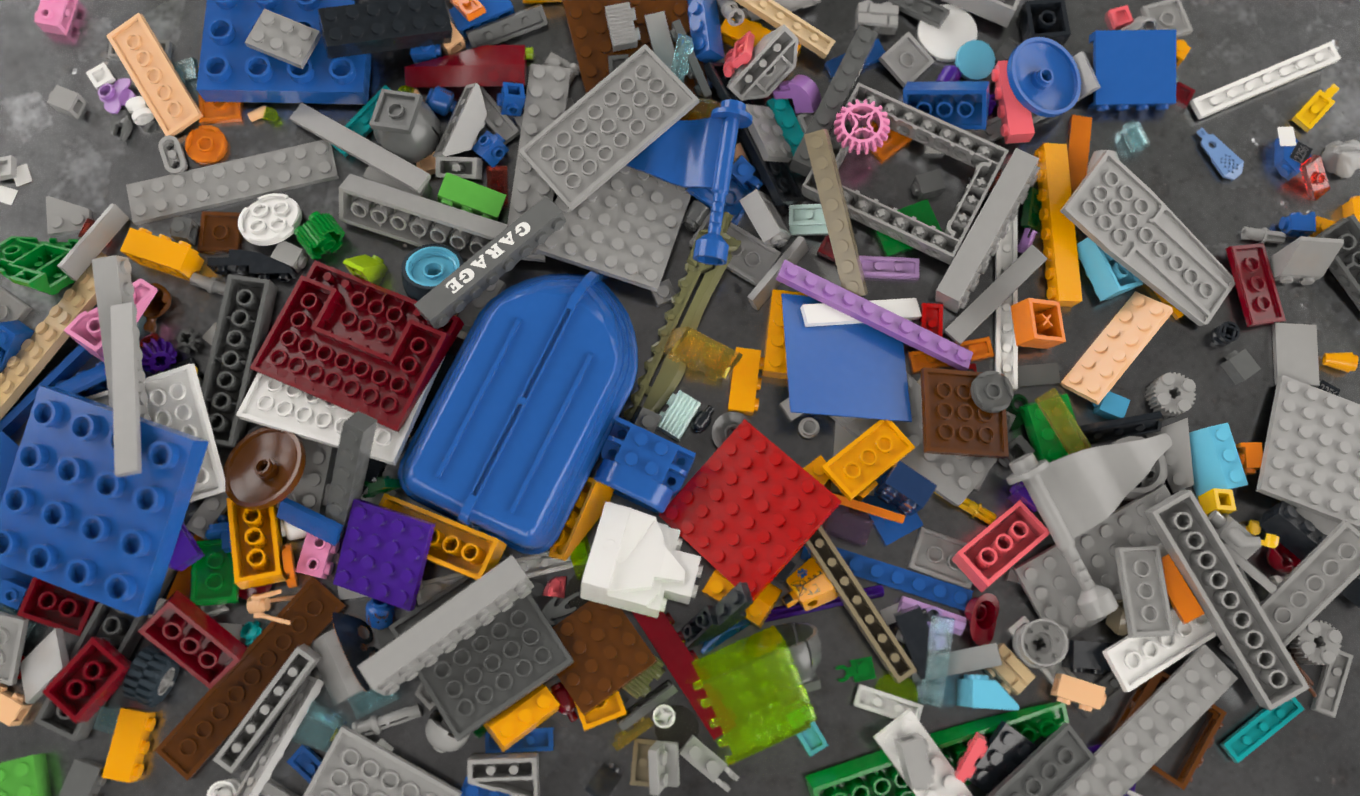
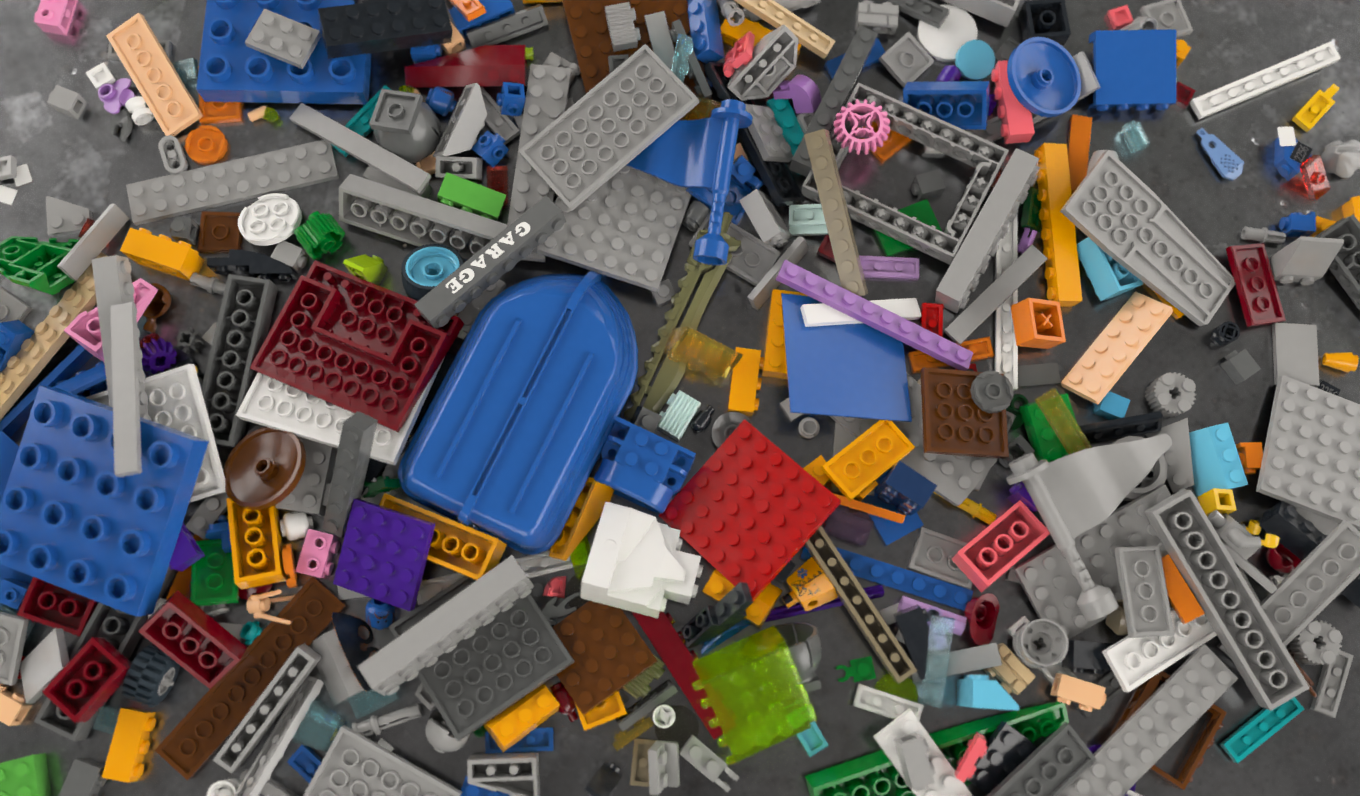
blue tile [277,497,343,546] -> none

